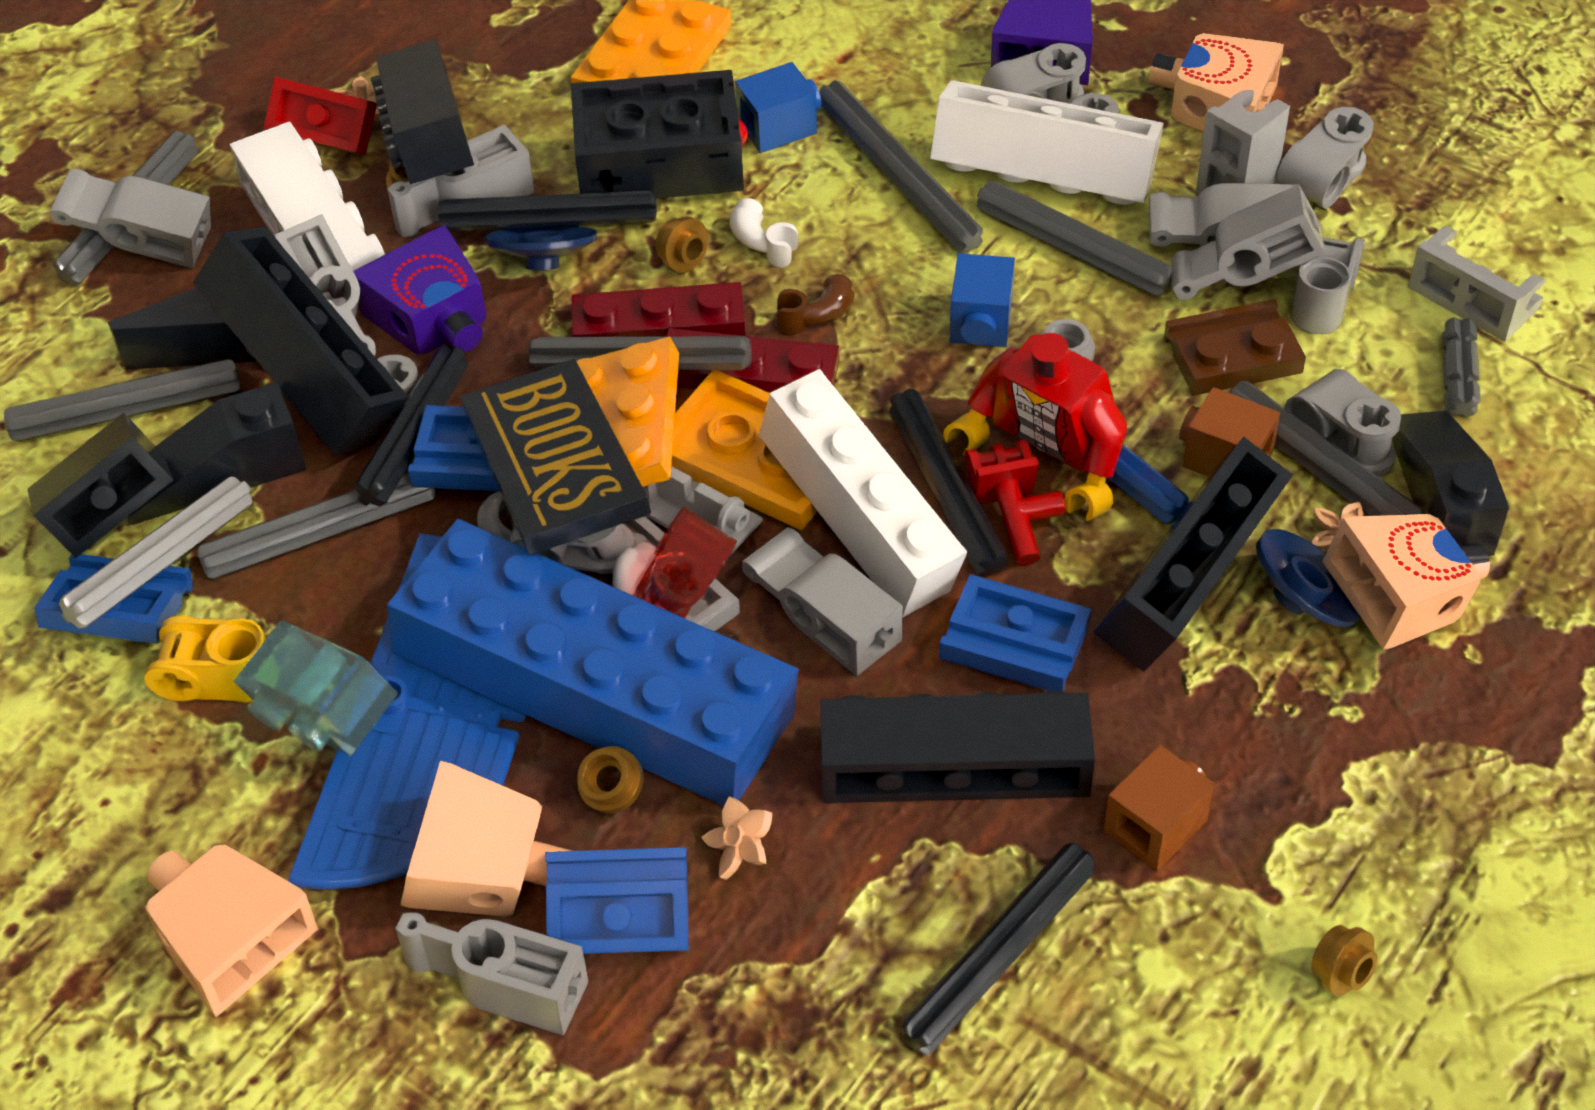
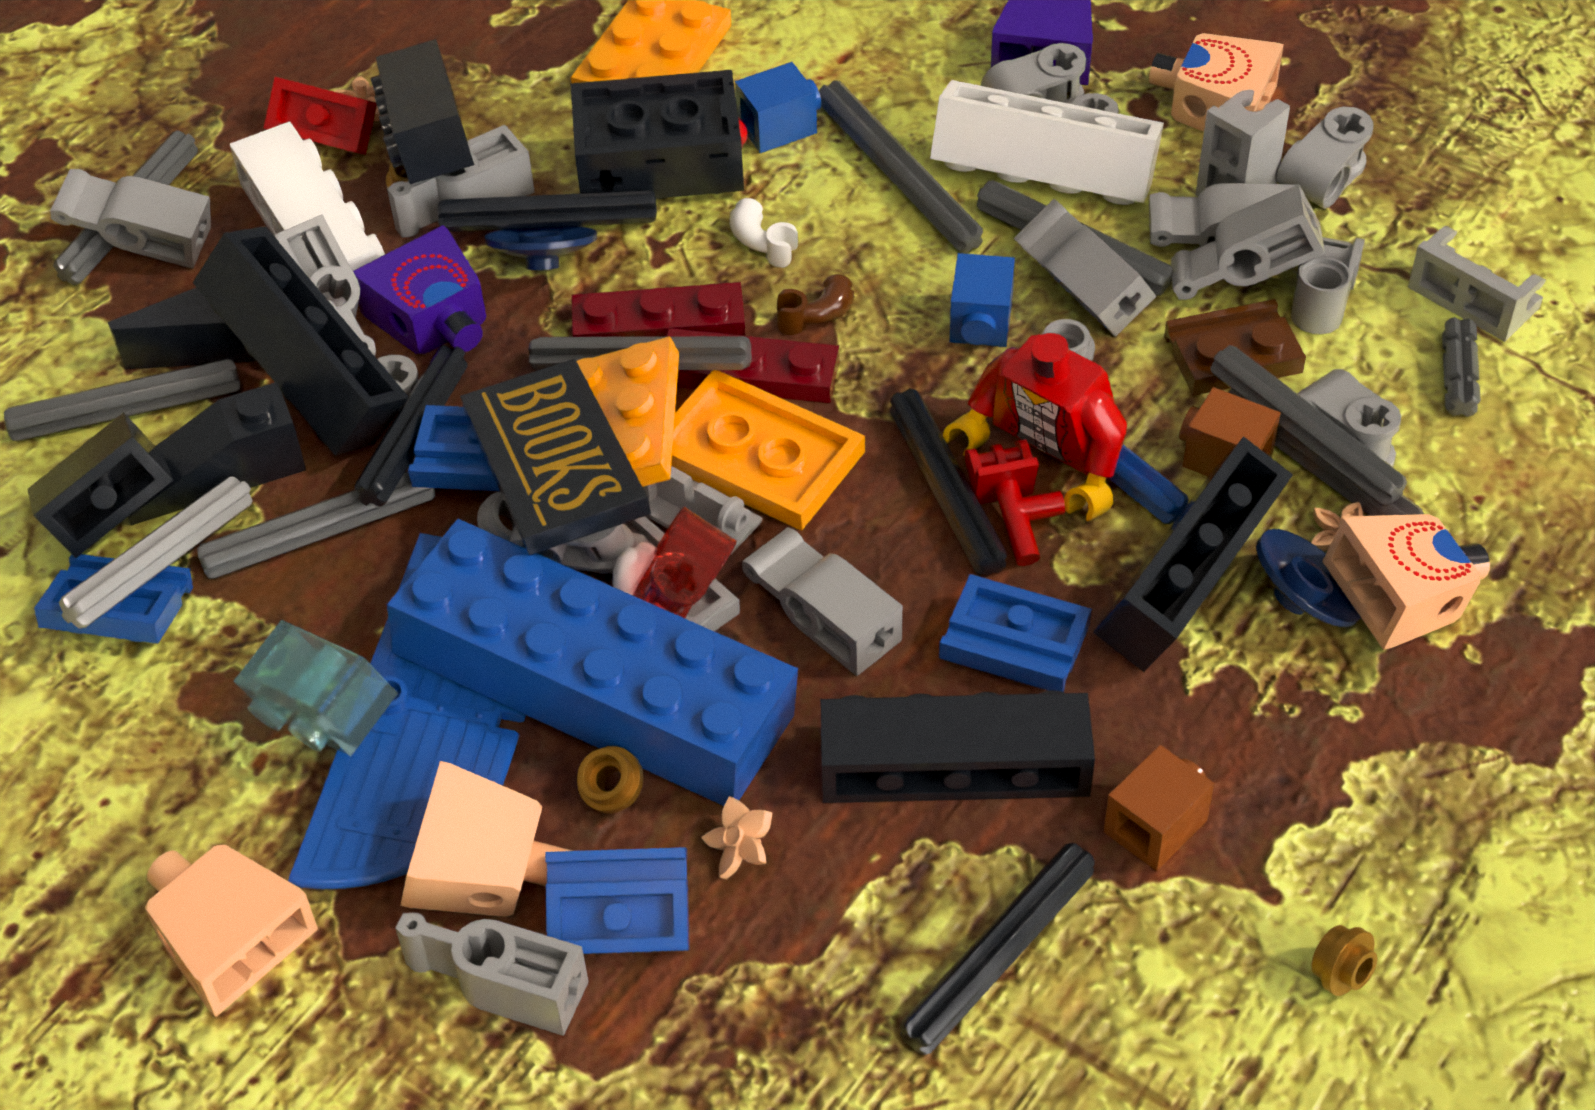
yellow piece [144,616,279,703] -> none
pearl gold plate [656,217,708,273] -> none
white brick [758,369,967,618] -> none
black slope [1392,410,1509,556] -> none
none -> light grey piece [1014,199,1157,337]
none -> dark grey axle [1210,345,1407,507]

